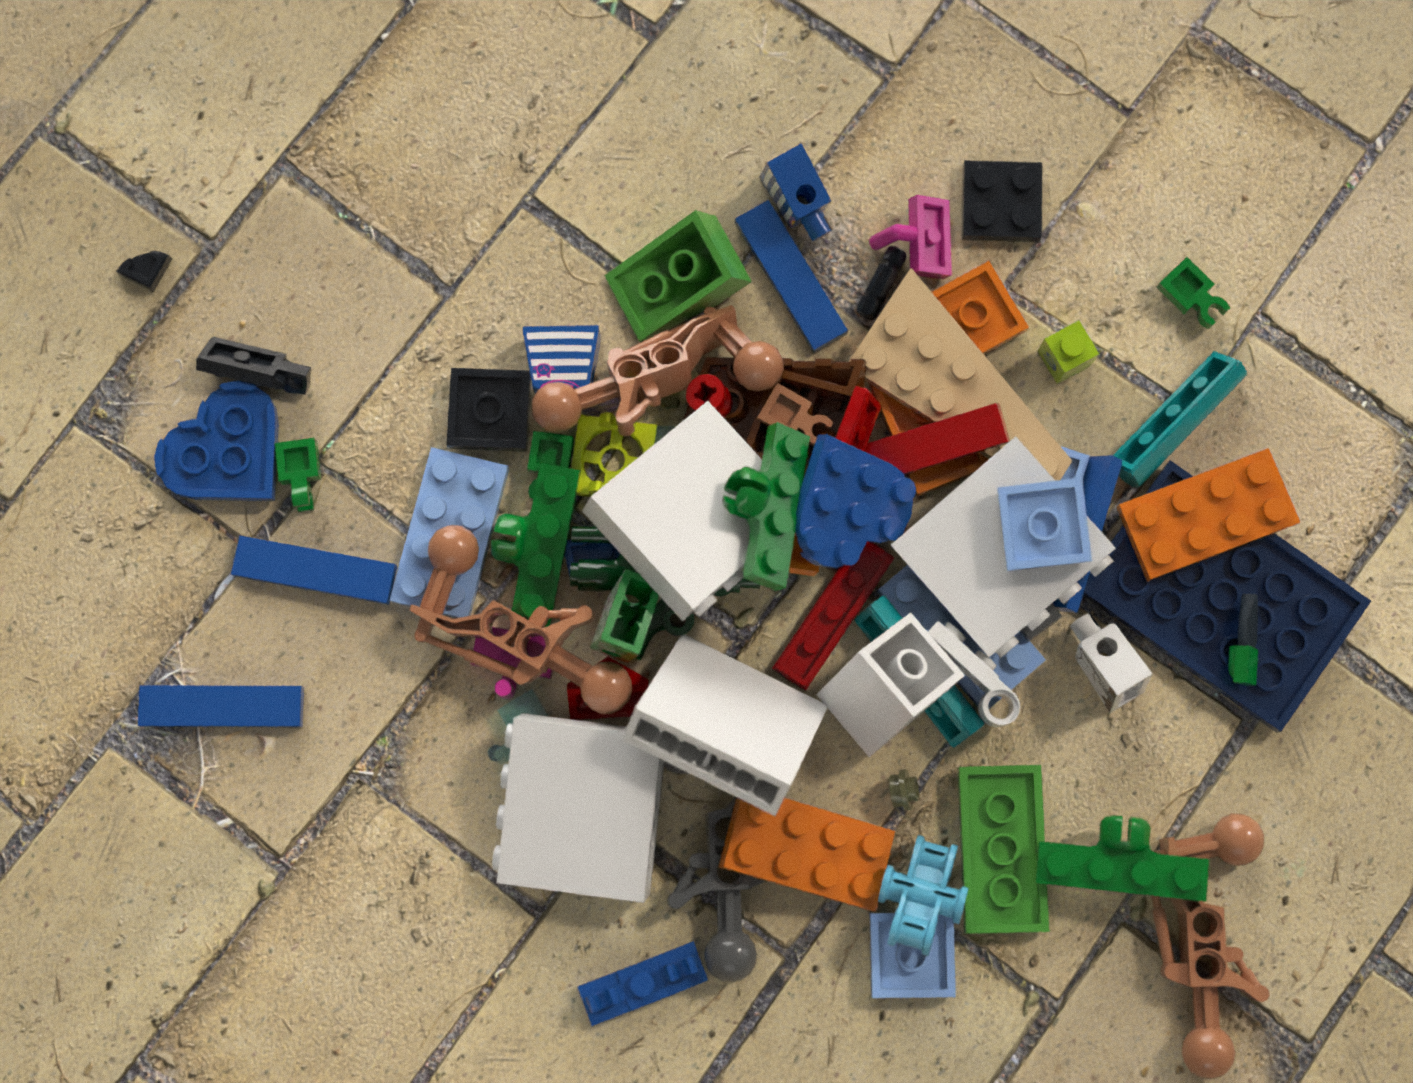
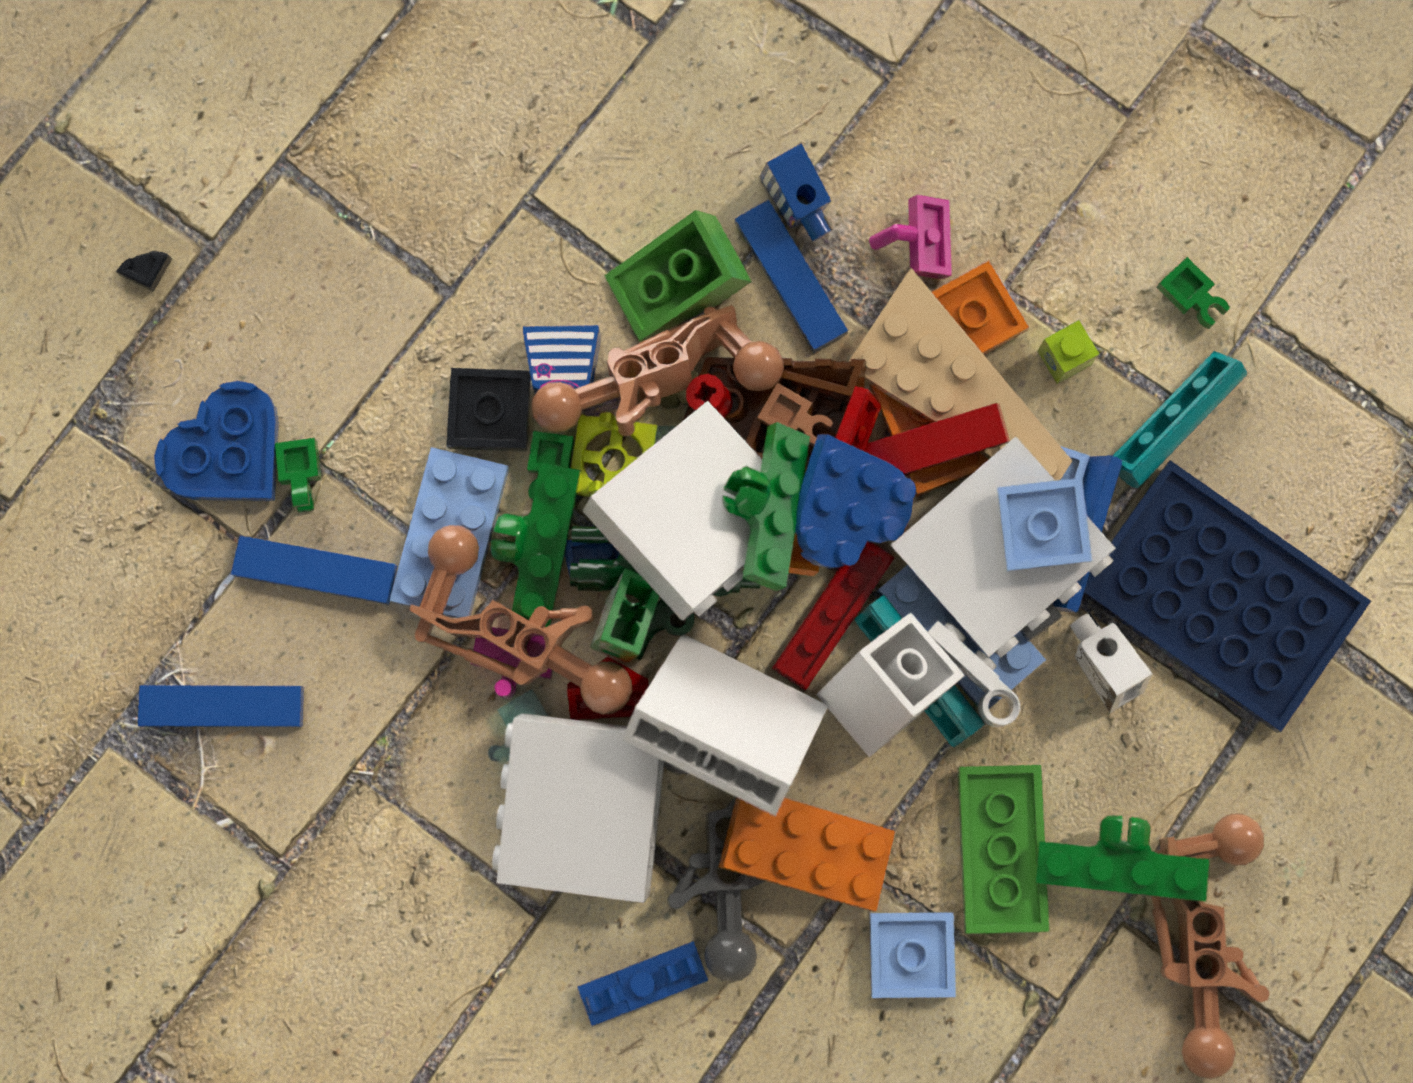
black hinge [196,337,311,395] -> none
black axle [856,246,907,320] -> none
medium azure axle [878,835,969,956] -> none
olive plate [889,769,919,811] -> none
black plate [962,160,1042,242] -> none
orange plate [1116,448,1301,582] -> none
piece [1228,594,1258,686] -> none

